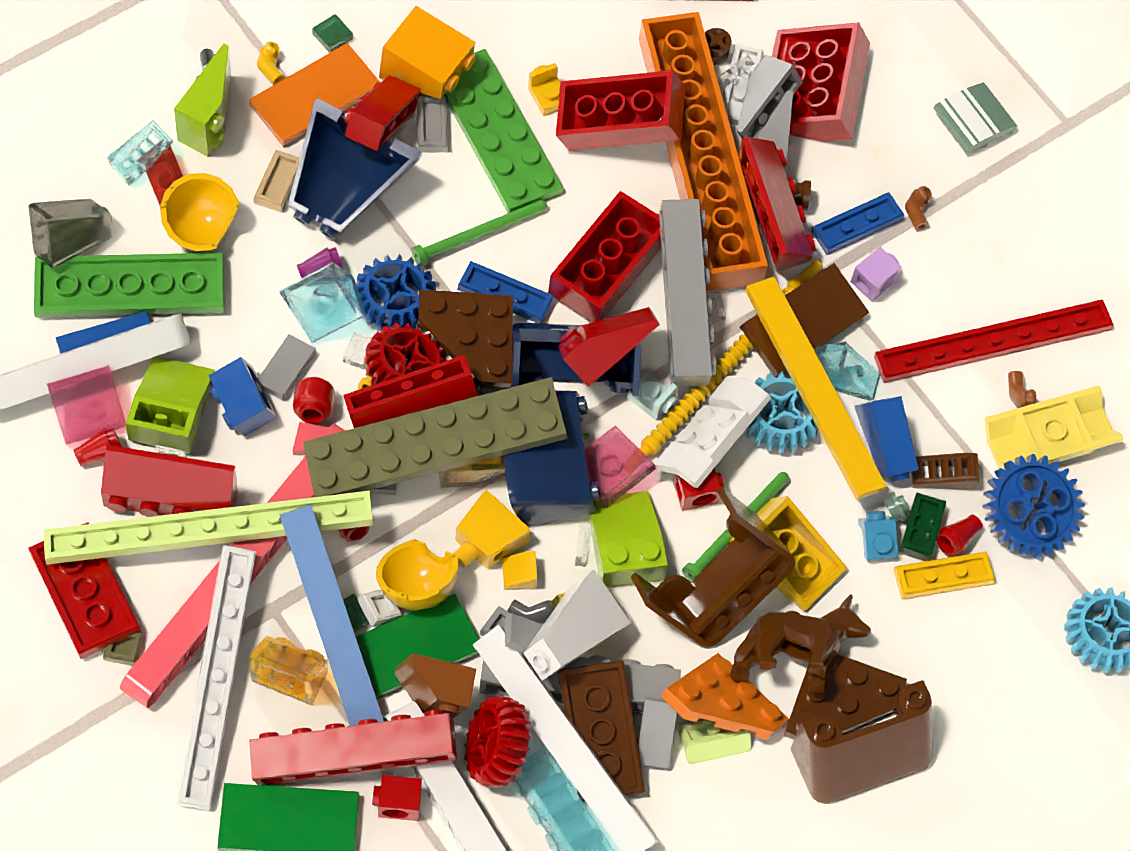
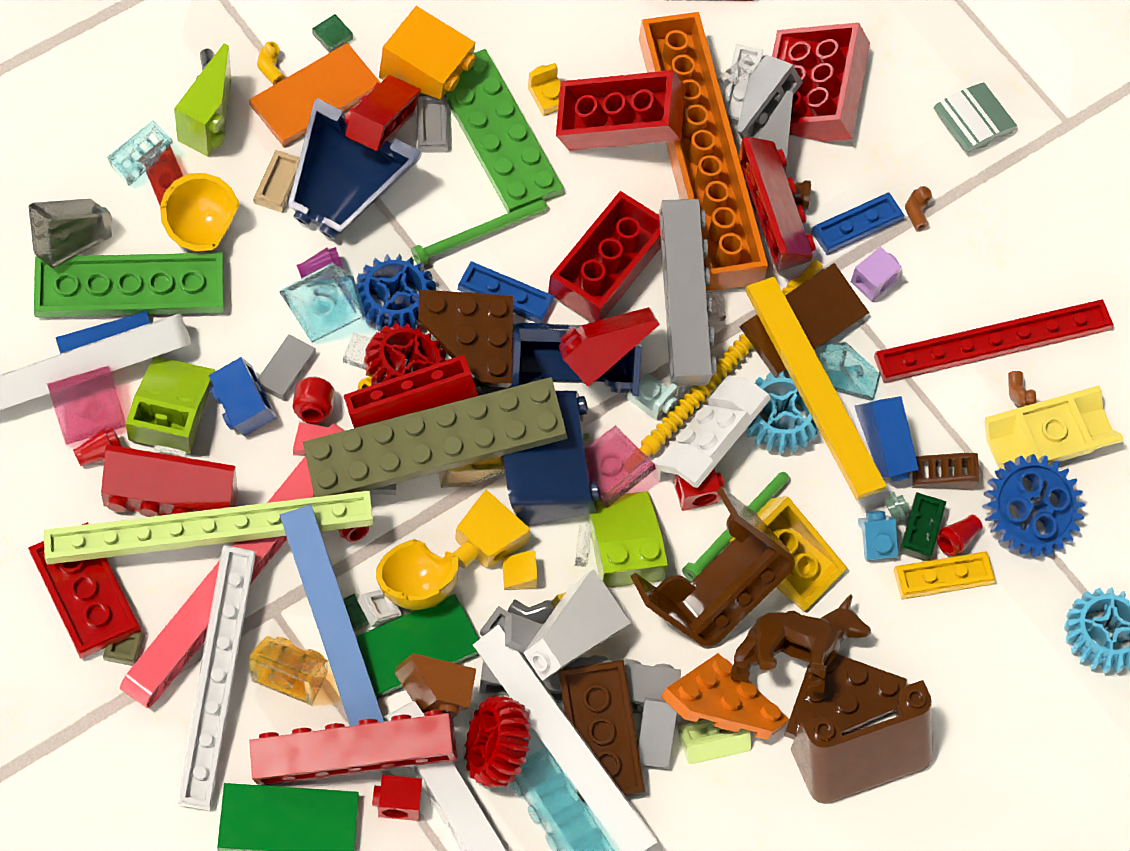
reddish brown wheel [705,28,732,65] -> none

